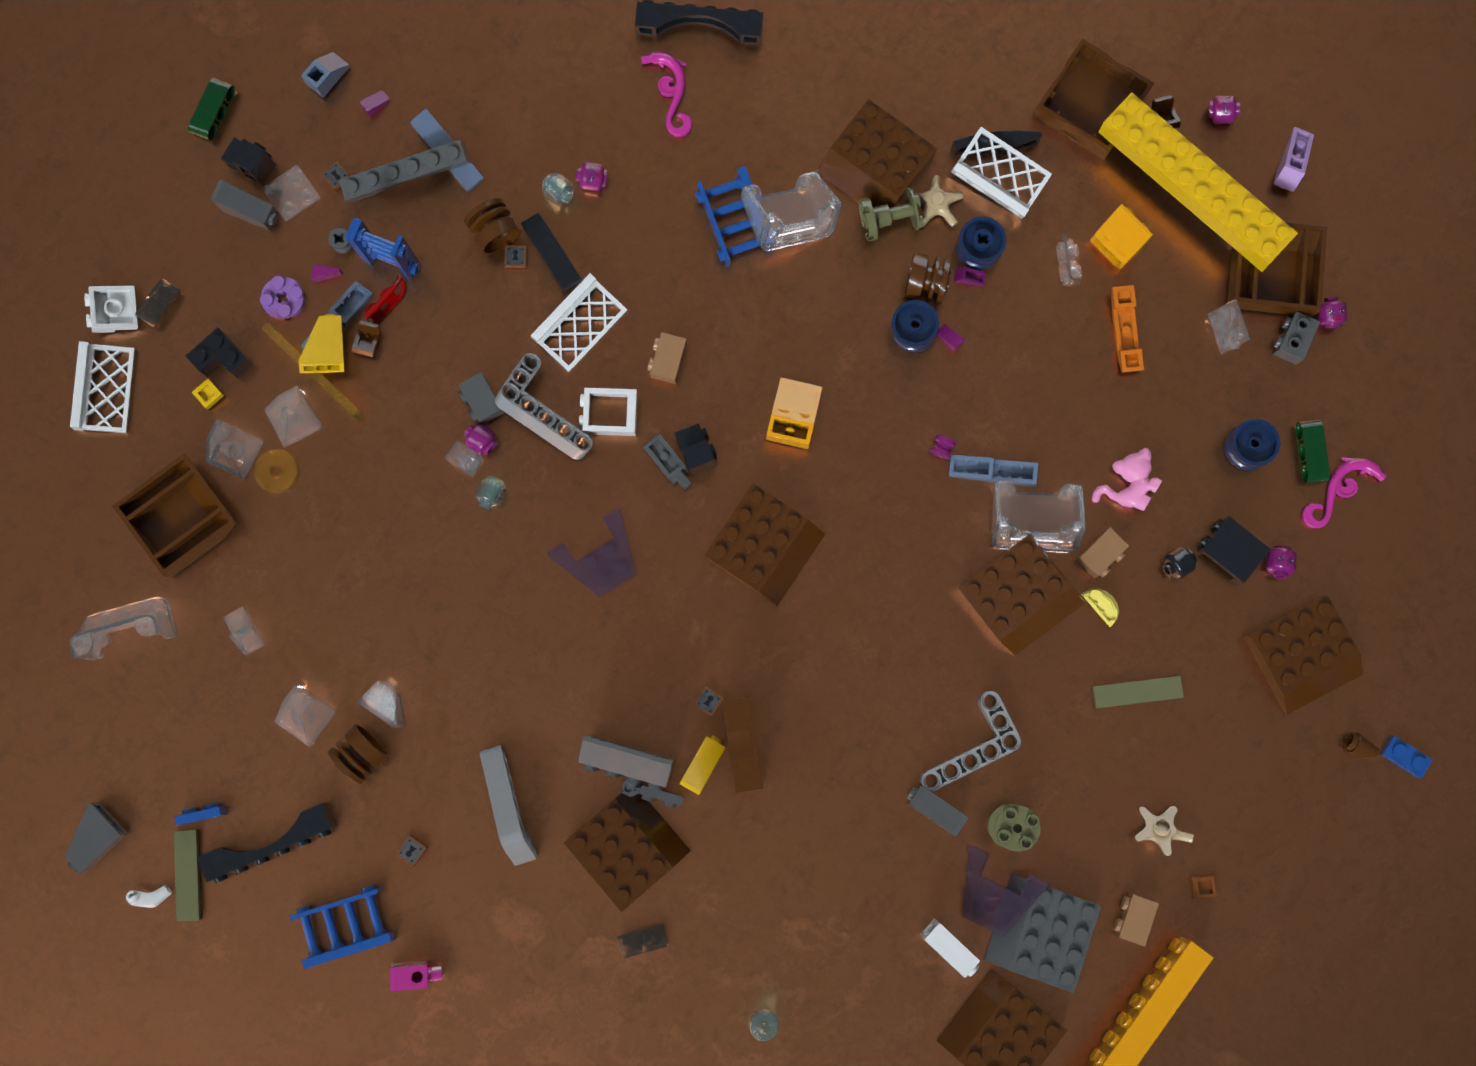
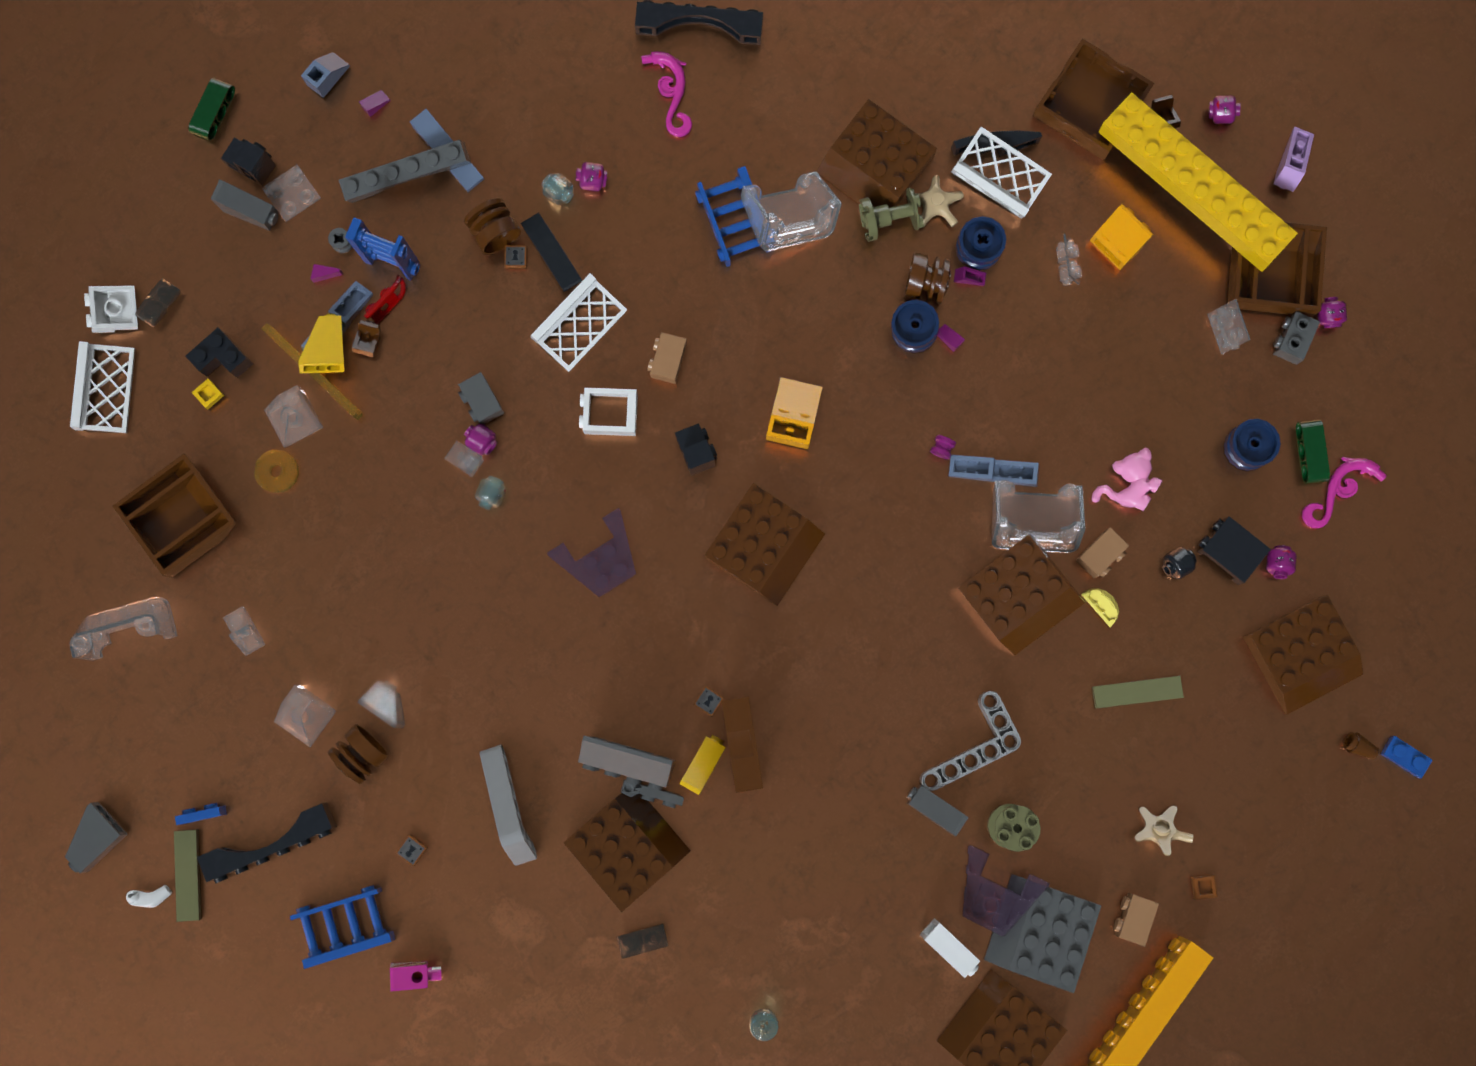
clear slope [206,419,263,480] -> none
medium lavender plate [260,276,305,320] -> none
tile [321,160,351,191] -> none
light grey beam [495,353,593,460] -> none
dark grey hinge [643,433,691,490] -> none
orange slope [1111,285,1144,373] -> none

